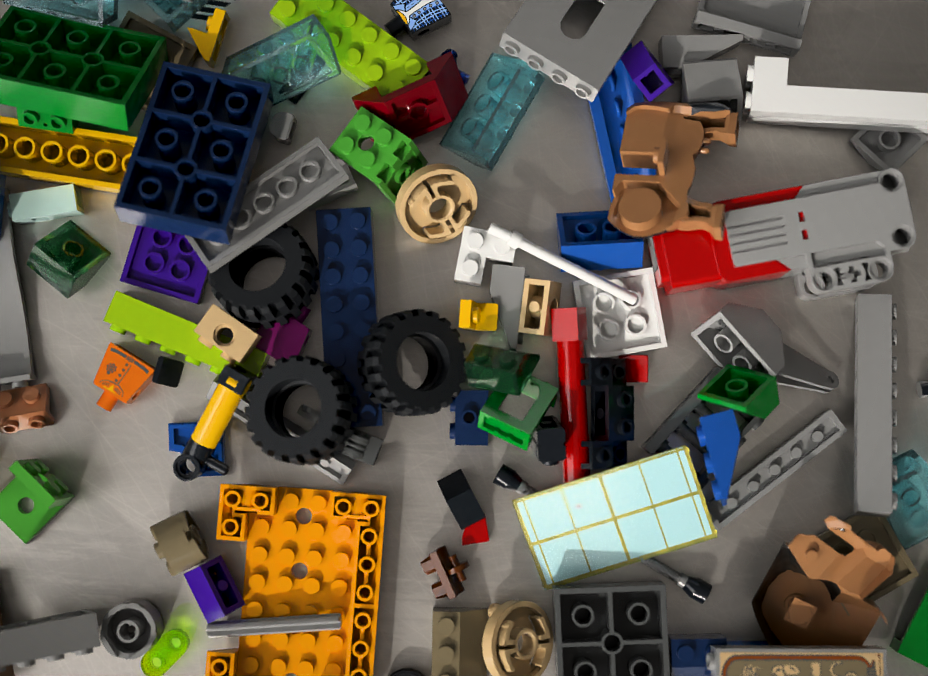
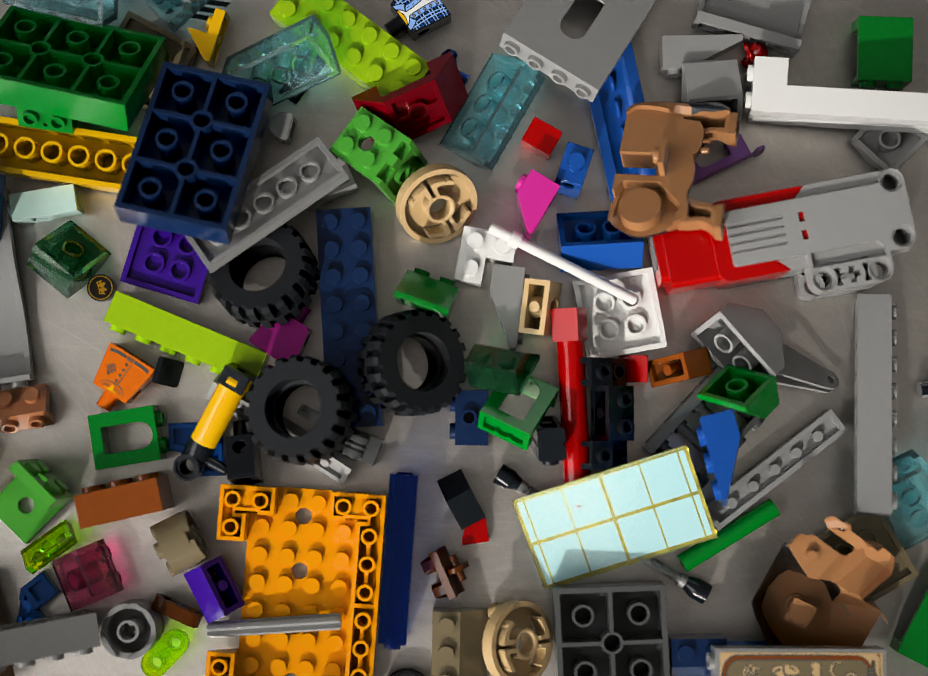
tan brick [194,304,262,365] -> none
yellow slope [459,299,498,332] -> none
dark purple slope [621,40,675,102] -> none
none -> blue tile [16,570,62,623]
none -> clear neon green plate [20,519,78,575]
none -> clear pink slope [51,539,124,612]
none -> dark orange brick [73,472,175,529]
none -> tile [87,274,116,302]
none -> green panel [88,405,169,470]
none -> reddish brown beam [151,593,204,628]
none -> black torso [225,420,264,484]
none -> clear blue brick [378,471,420,650]
none -> green slope [394,268,459,320]
none -> dark pink slope [514,169,560,240]
none -> red panel [520,117,562,160]
none -> blue torso [555,142,594,199]
none -> dark orange slope [648,347,713,388]
none -> green piece [677,499,780,572]
none -> medium lavender piece [692,134,765,186]
none -> red plant [741,41,769,69]
none -> green panel [850,16,913,91]

